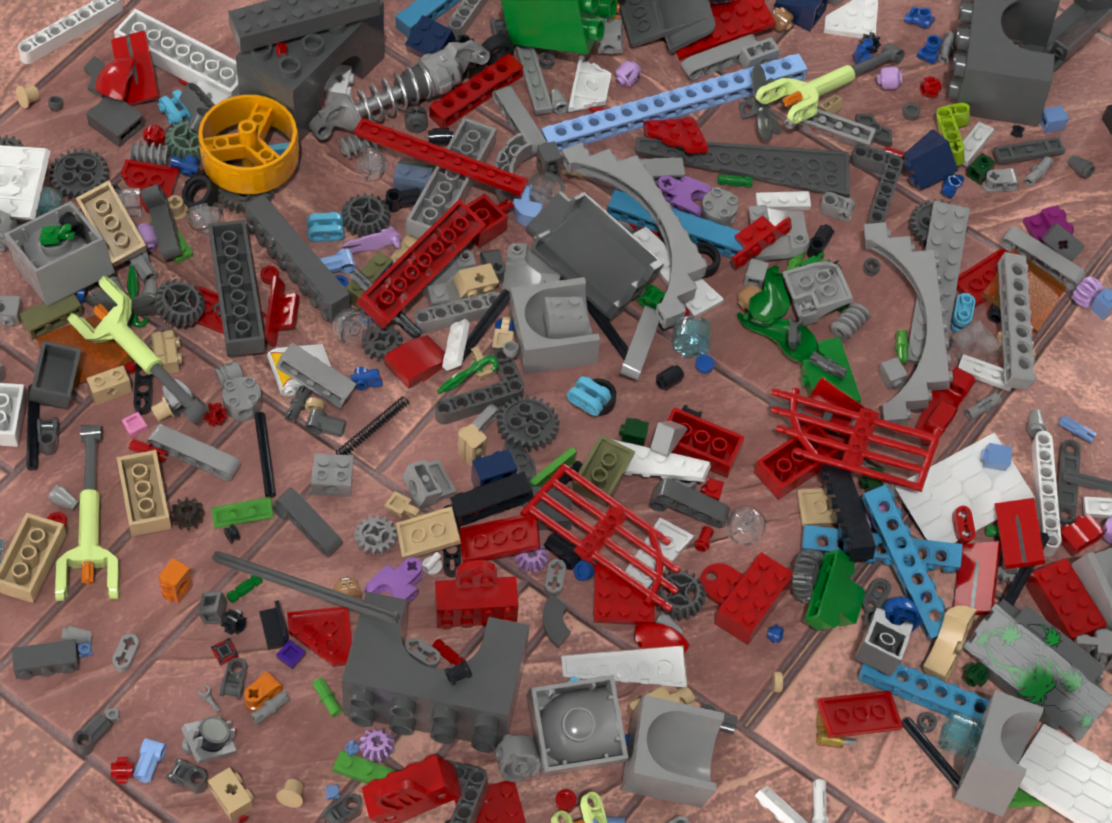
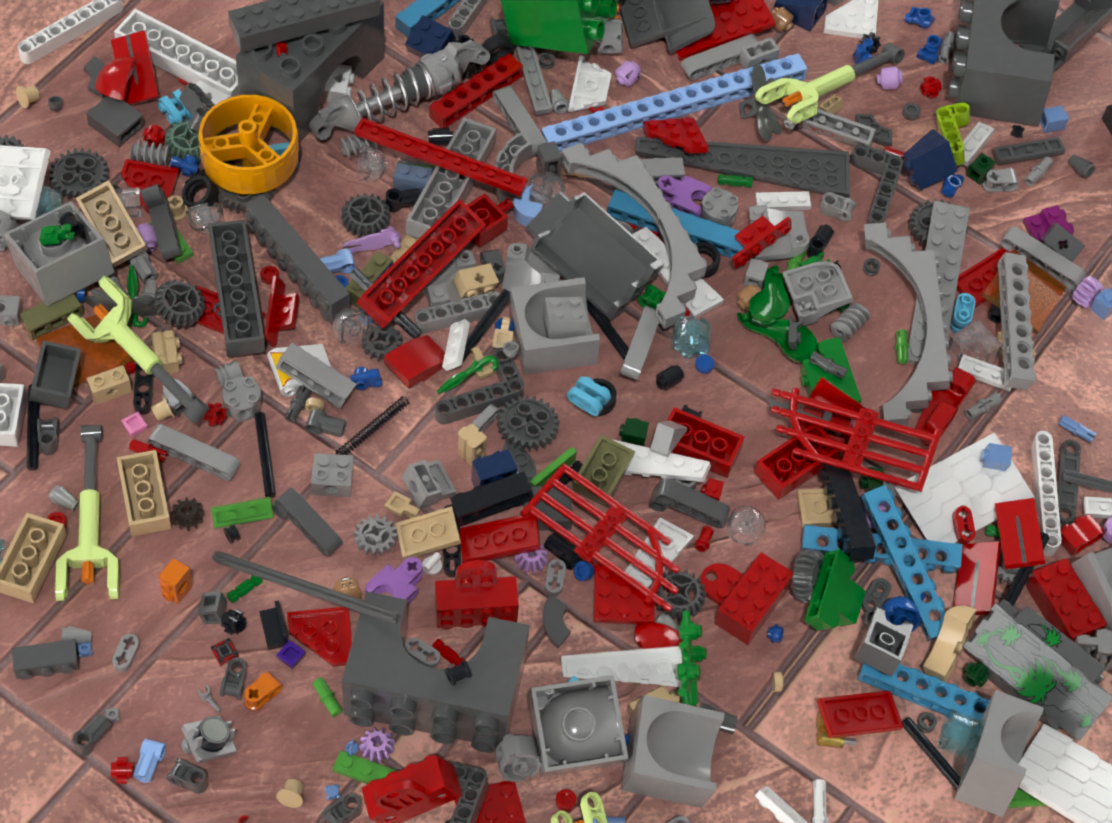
tan brick [208,767,254,821] -> none
light grey pin [250,690,290,725] -> none
medium azure brick [306,212,345,242] -> none
dark grey head [404,106,428,133] -> none
light grey brick [878,357,908,390] -> none
light grey cone [1027,409,1046,438] -> none
none -> green plant [677,611,707,707]

